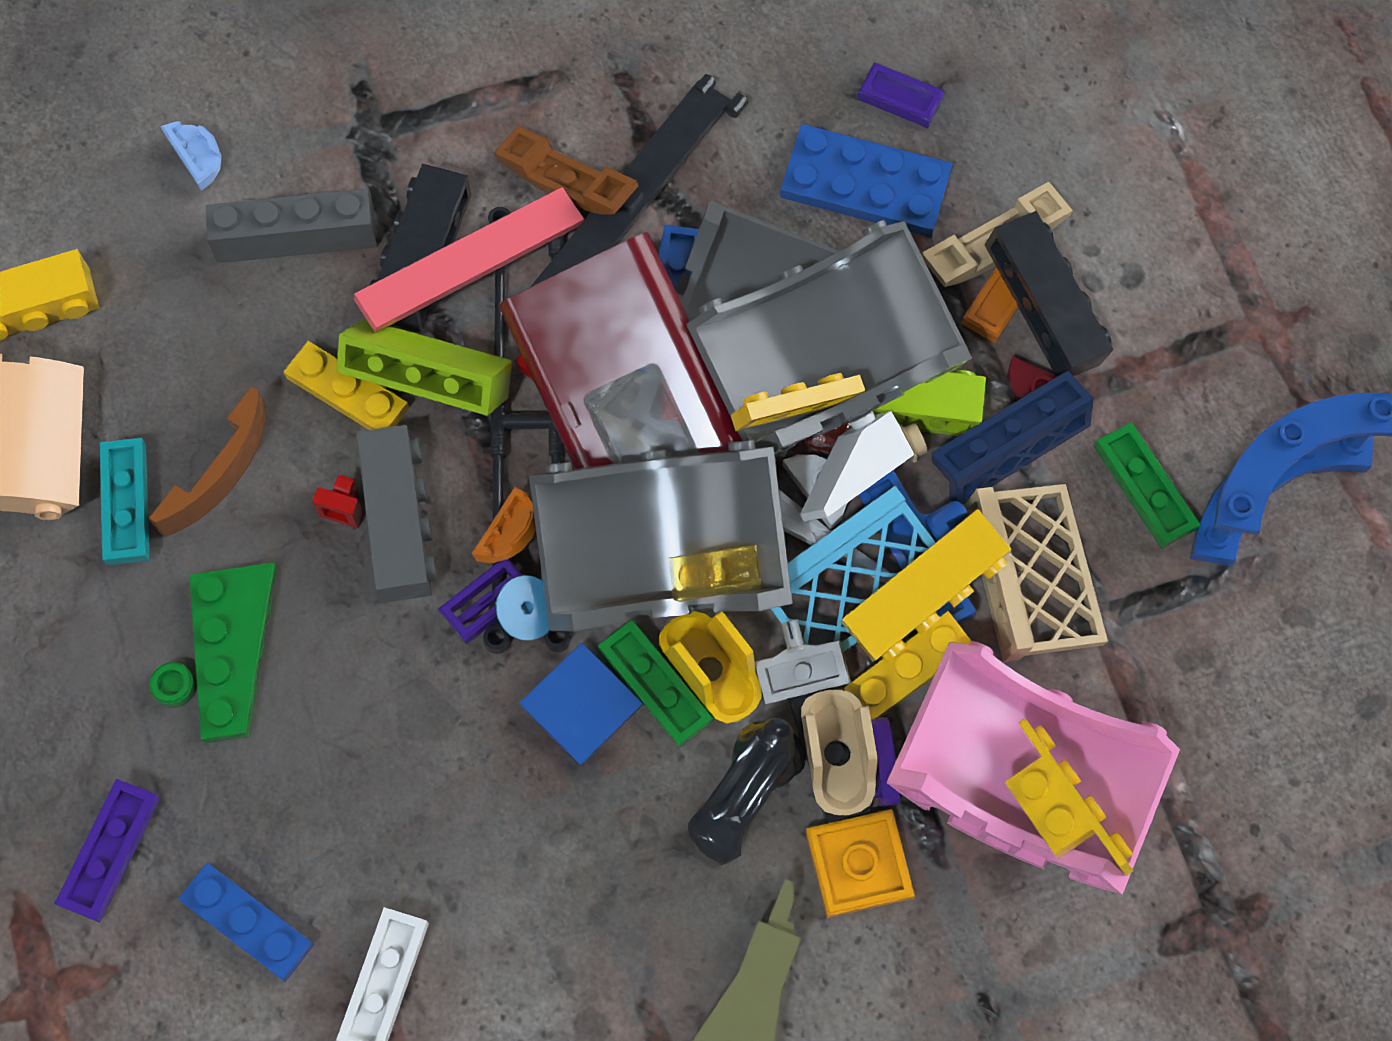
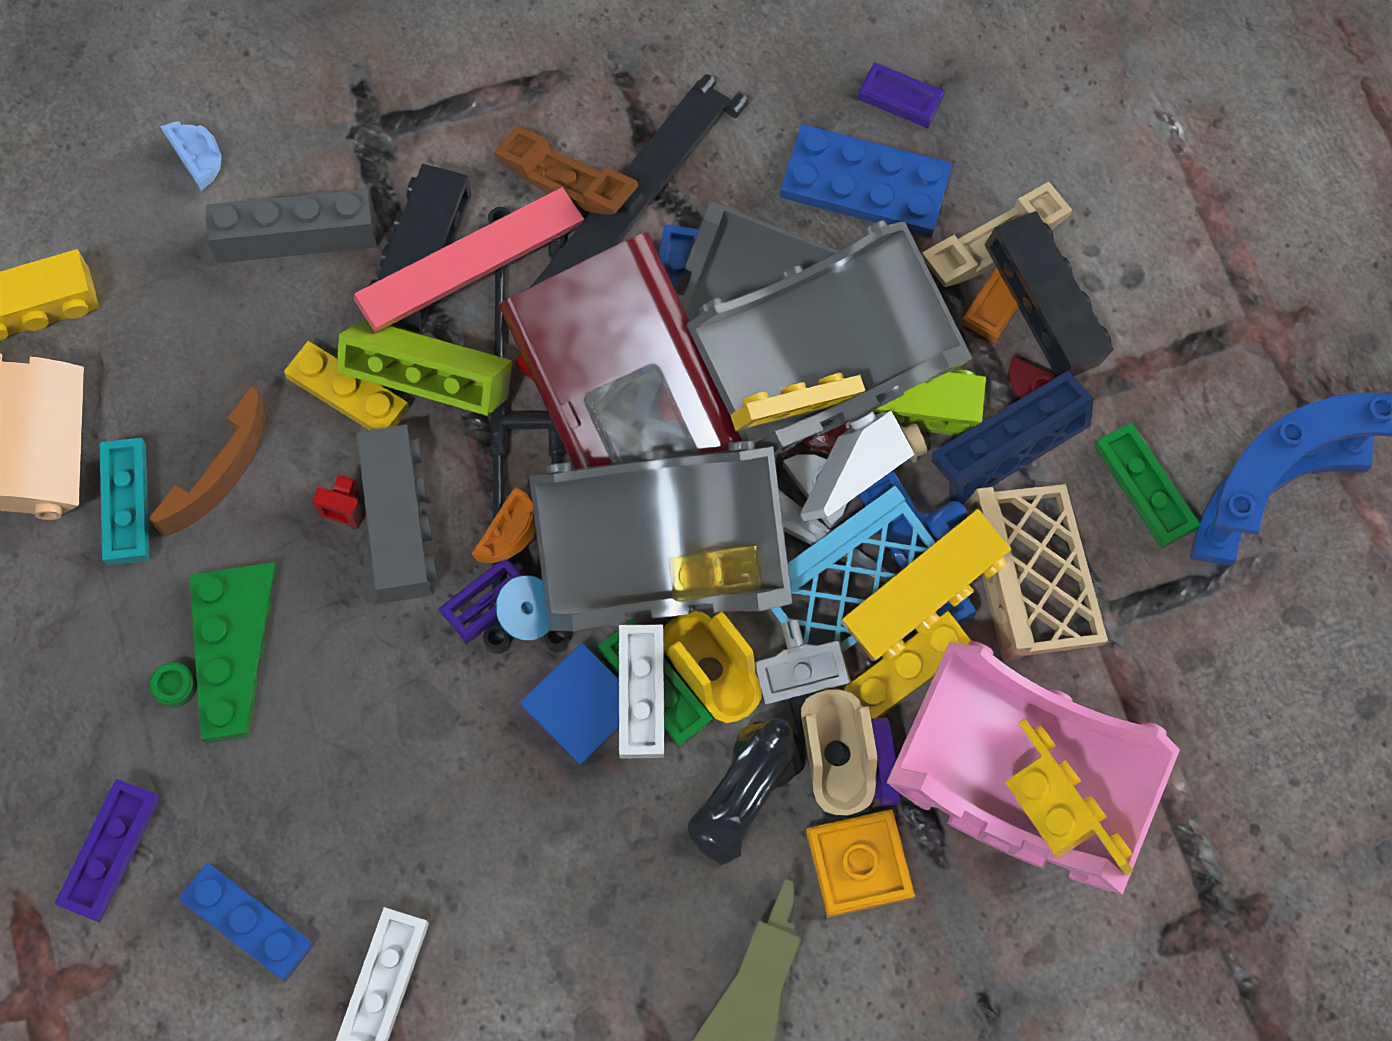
none -> white plate [619,625,664,758]

